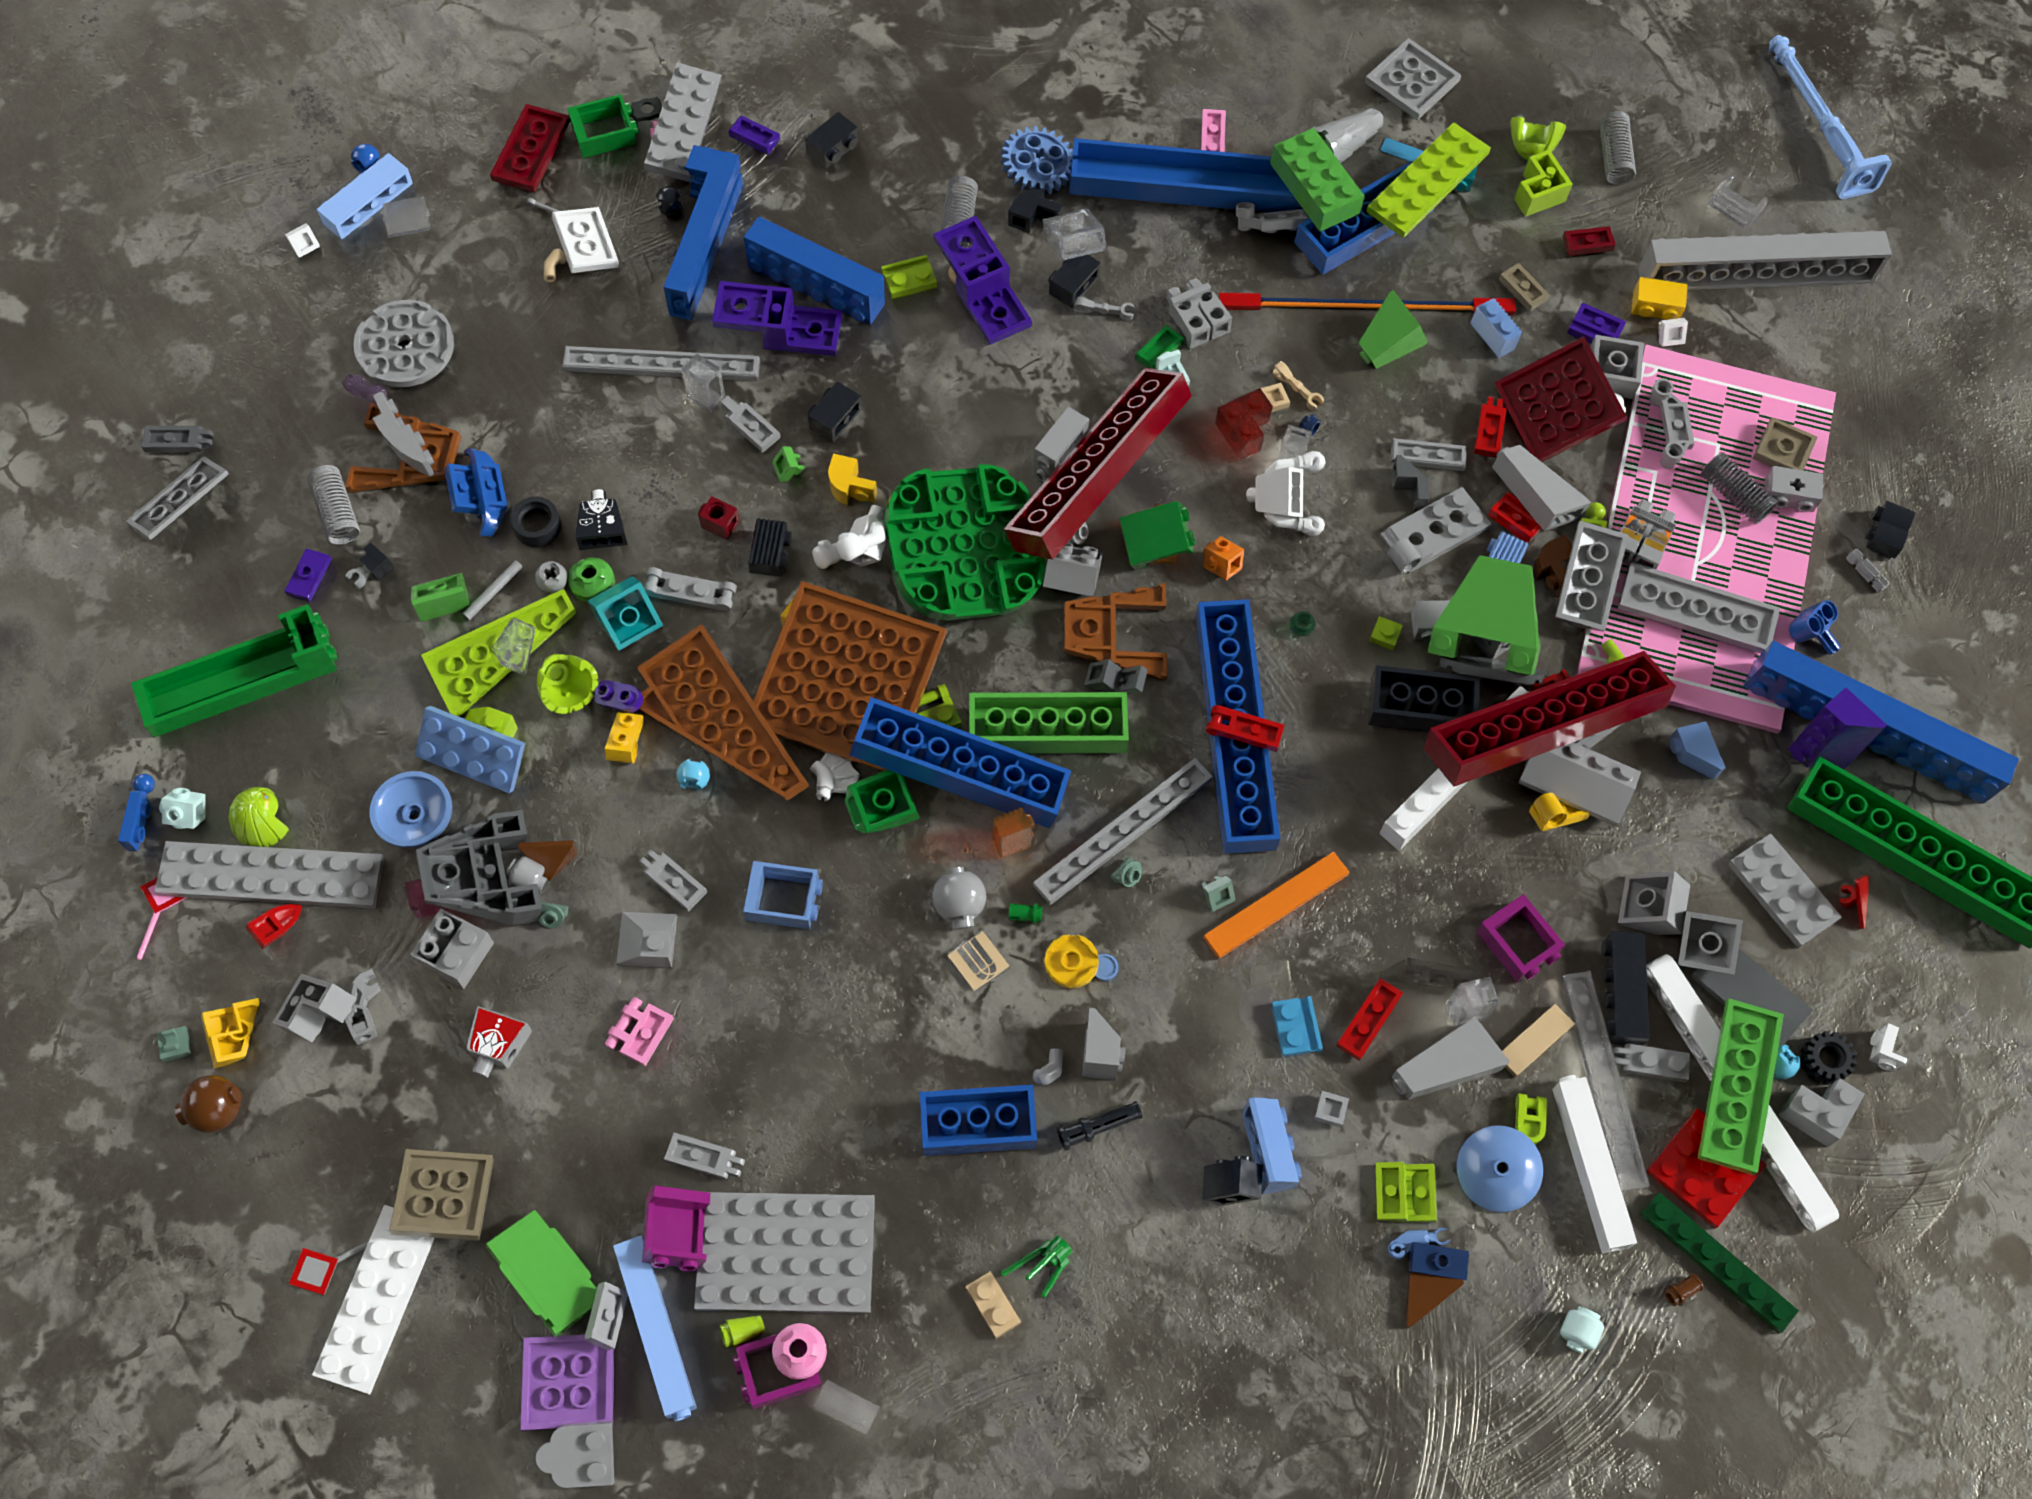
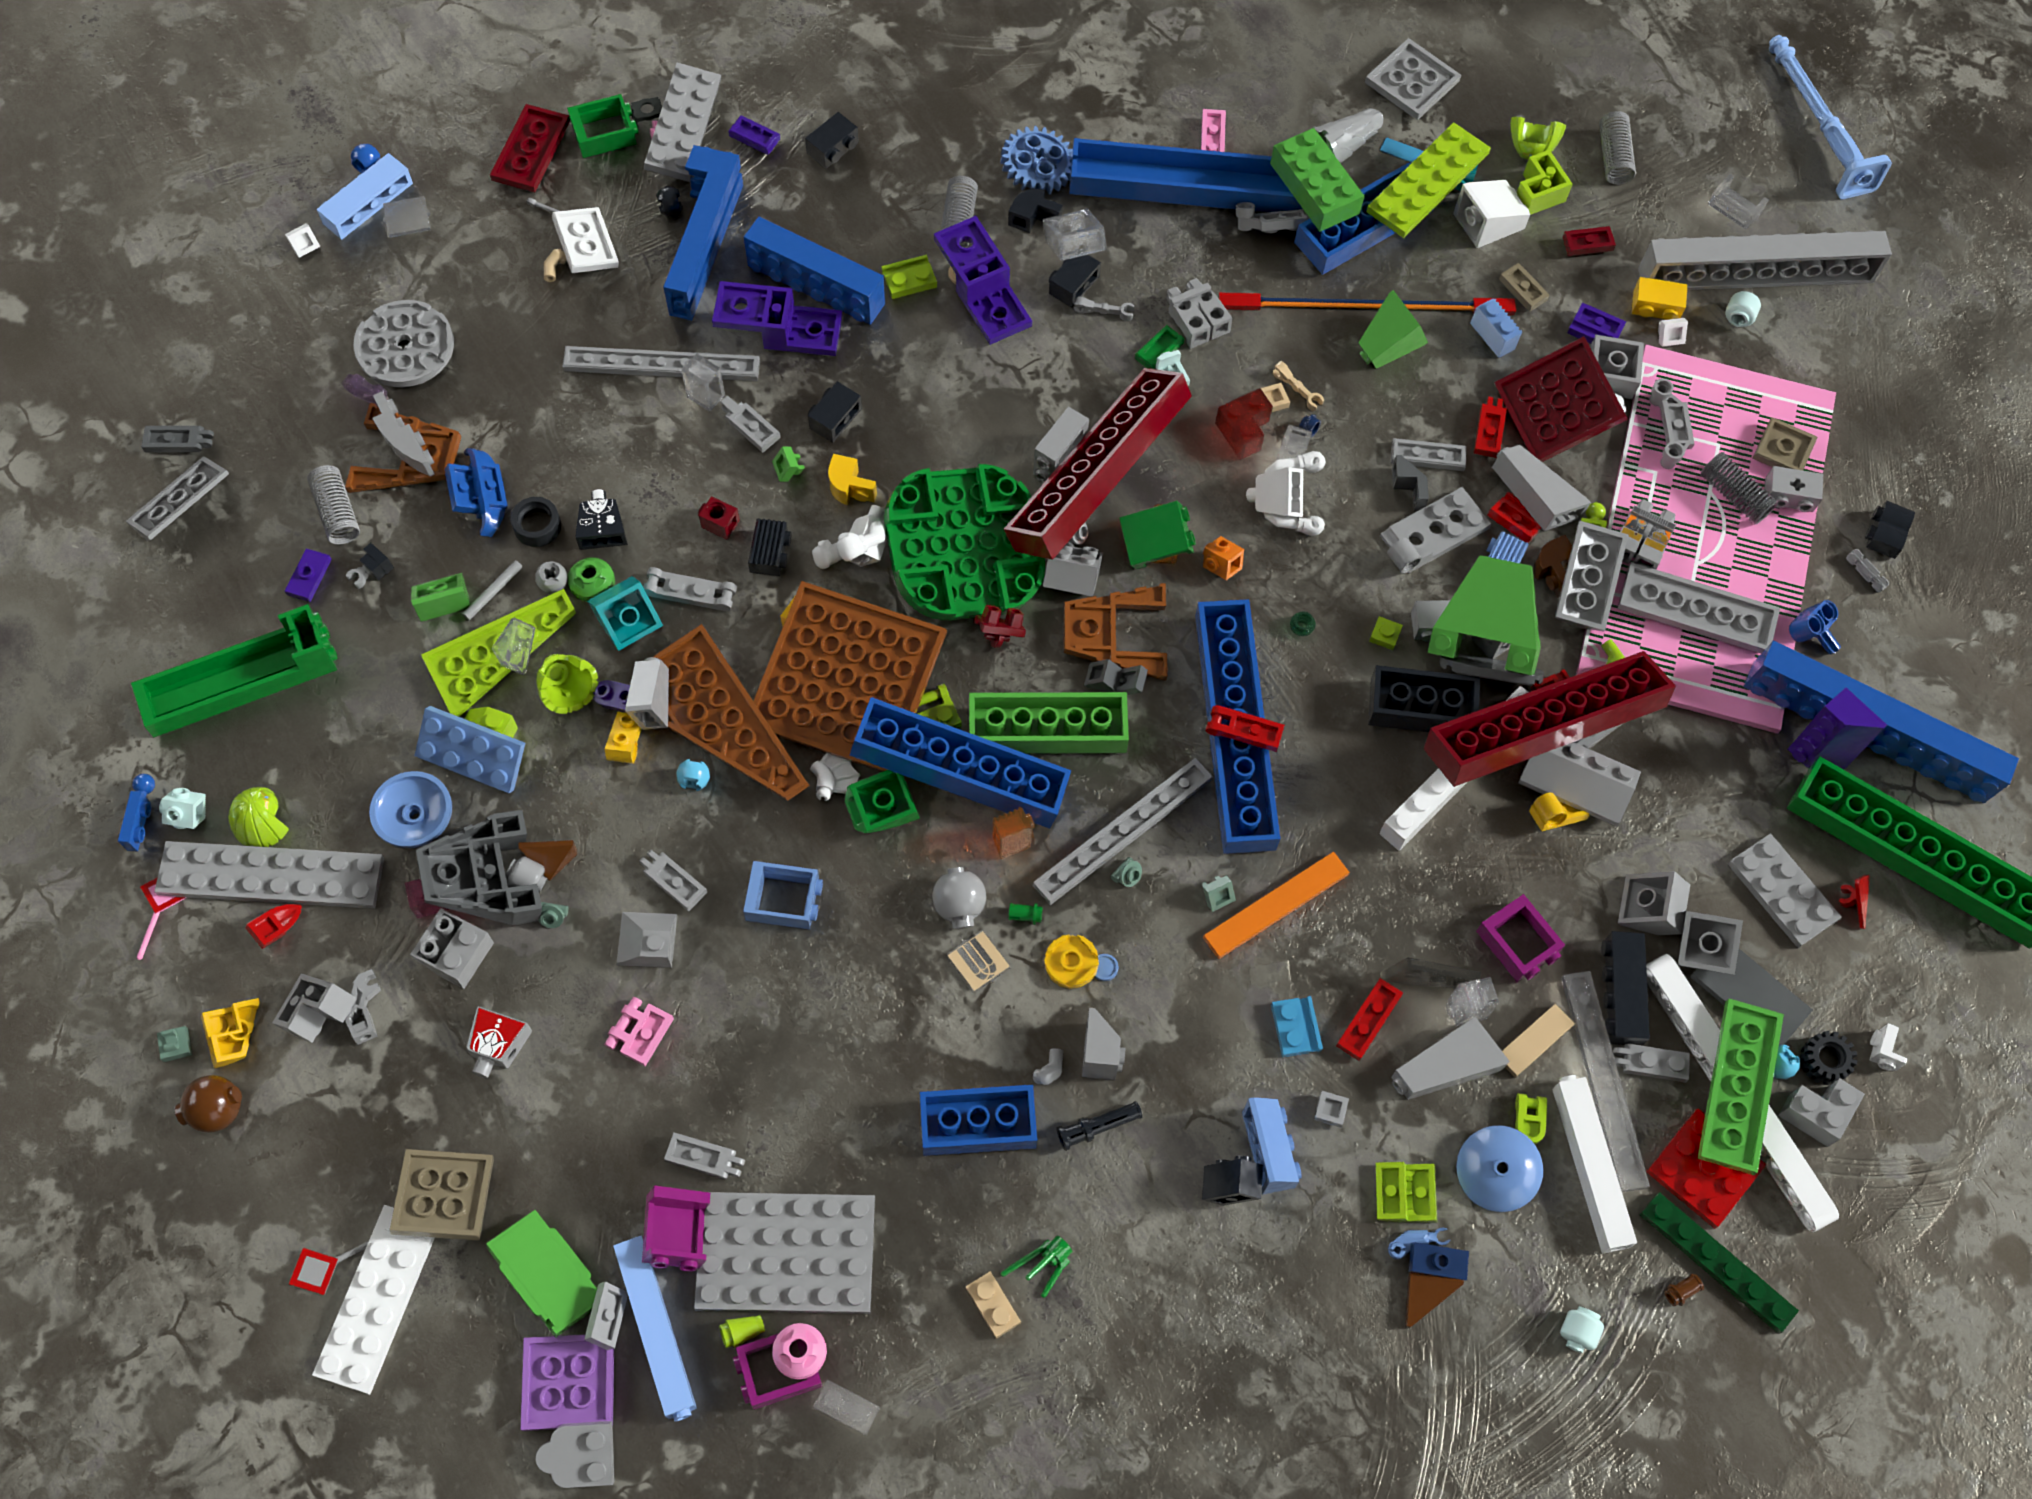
medium blue slope [1669,721,1726,779] -> none
none -> light grey slope [625,657,669,730]
none -> dark red hips [974,605,1026,648]
none -> white slope [1453,180,1530,248]
none -> light aqua head [1725,291,1761,327]

